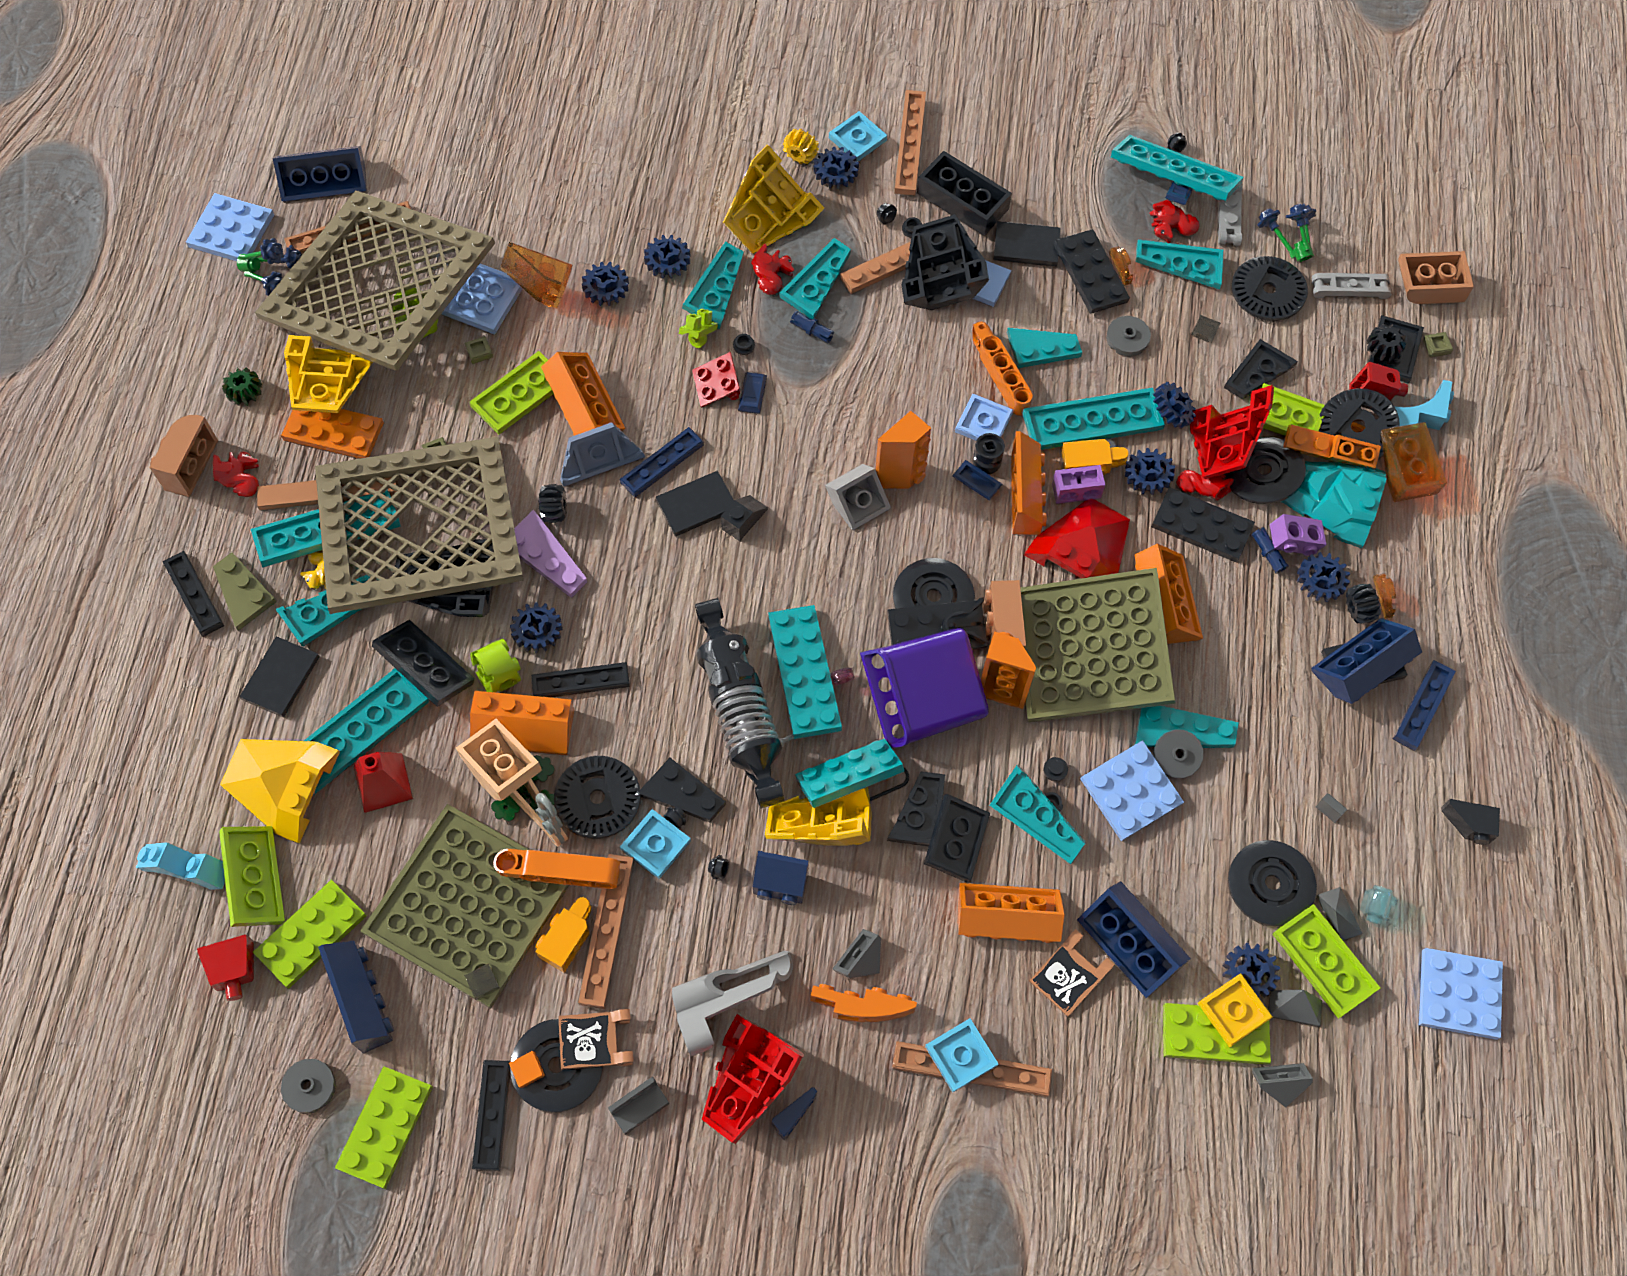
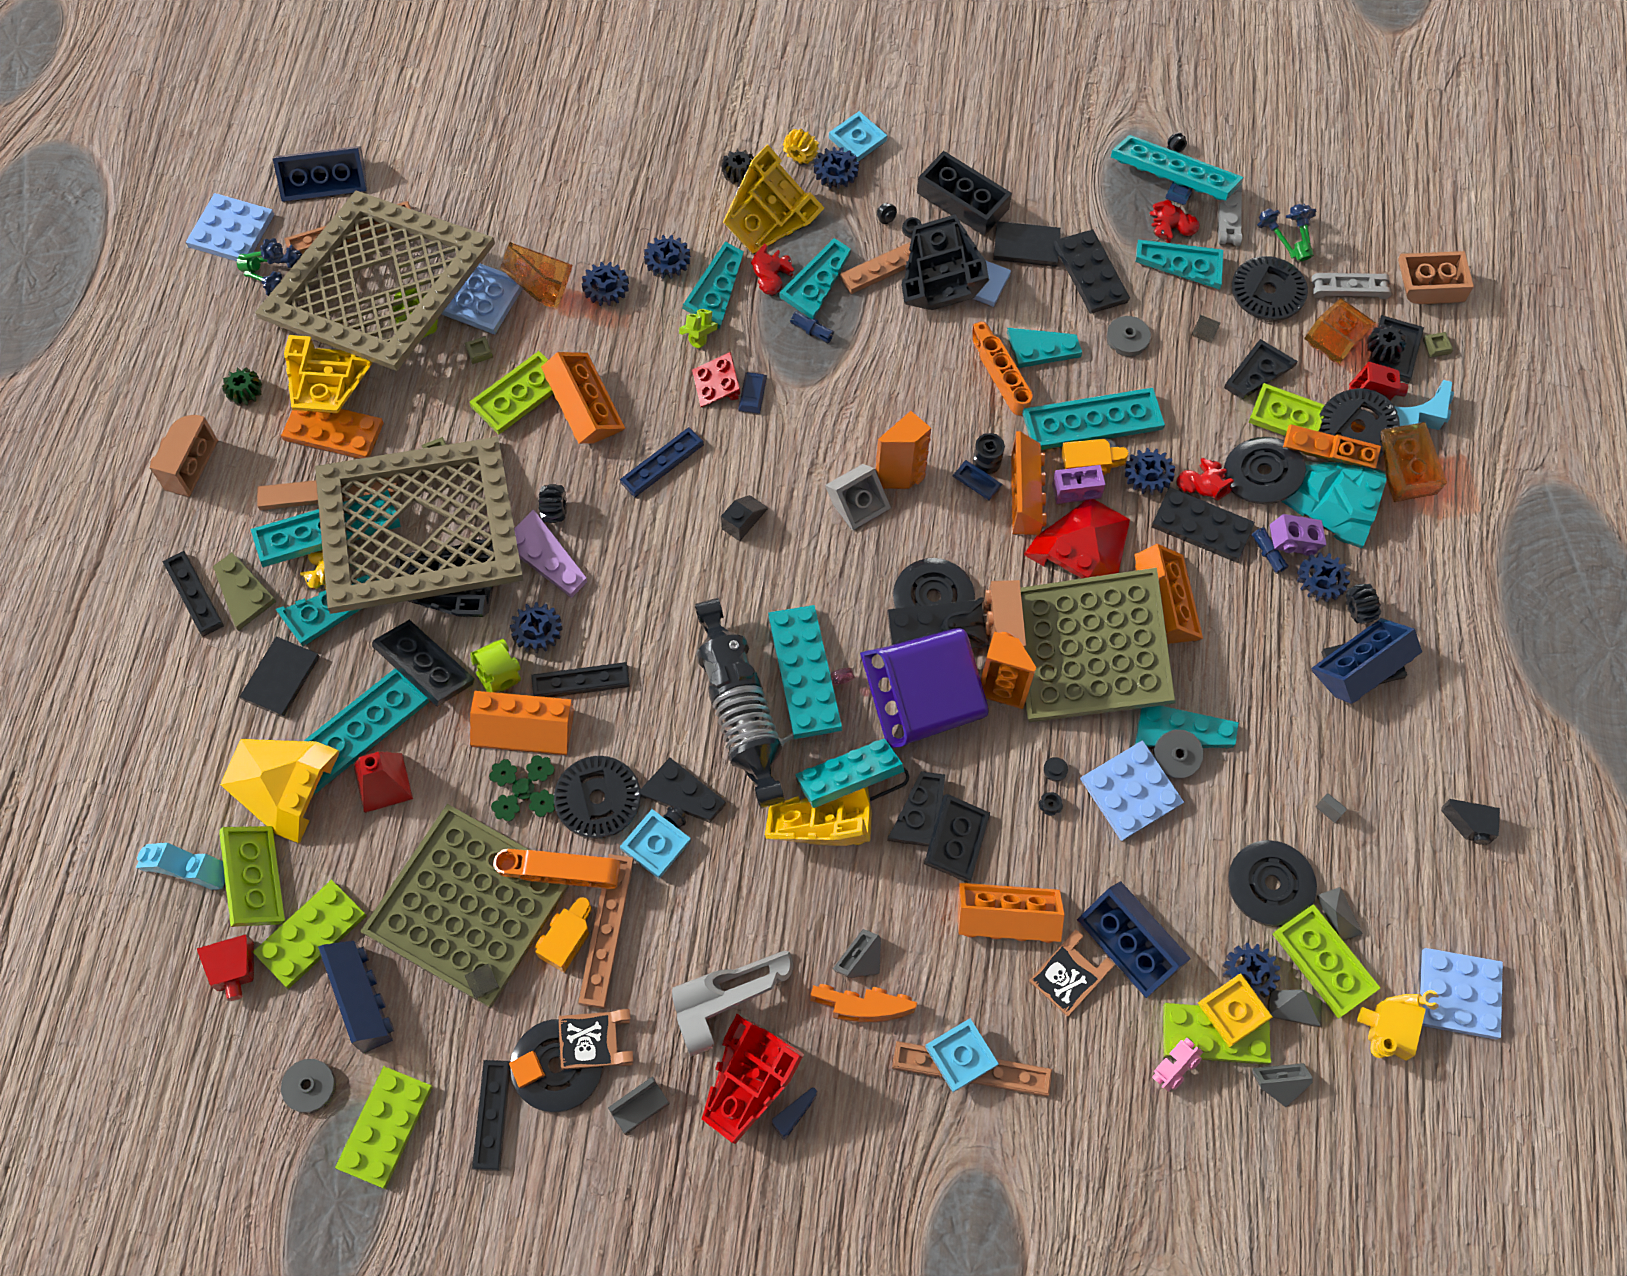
red animal [213,451,259,497] -> none
light nougat slope [456,719,568,847] -> none
sand blue wing [560,422,645,487] -> none
black tile [656,470,734,537] -> none
black plate [708,855,729,880] -> none
black plate [733,334,755,355] -> none
dark blue slope [753,851,809,905] -> none
nougat plate [894,90,926,195] -> none
light blue tile [955,394,1014,441] -> none
teal wing [989,764,1086,864] -> none
clear orange tile [1109,246,1133,285] -> none
dark blue gear [1153,382,1196,429] -> none
red wedge [1190,385,1274,479] -> none
clear light blue head [1360,885,1398,925] -> none
clear orange tile [1373,574,1396,619] -> none
dark blue plate [1393,660,1456,751] -> none
none -> black gear [721,148,754,185]
none -> bright pink hinge [1152,1038,1203,1091]
none -> clear orange slope [1304,298,1376,364]
none -> yellow torso [1357,990,1439,1061]

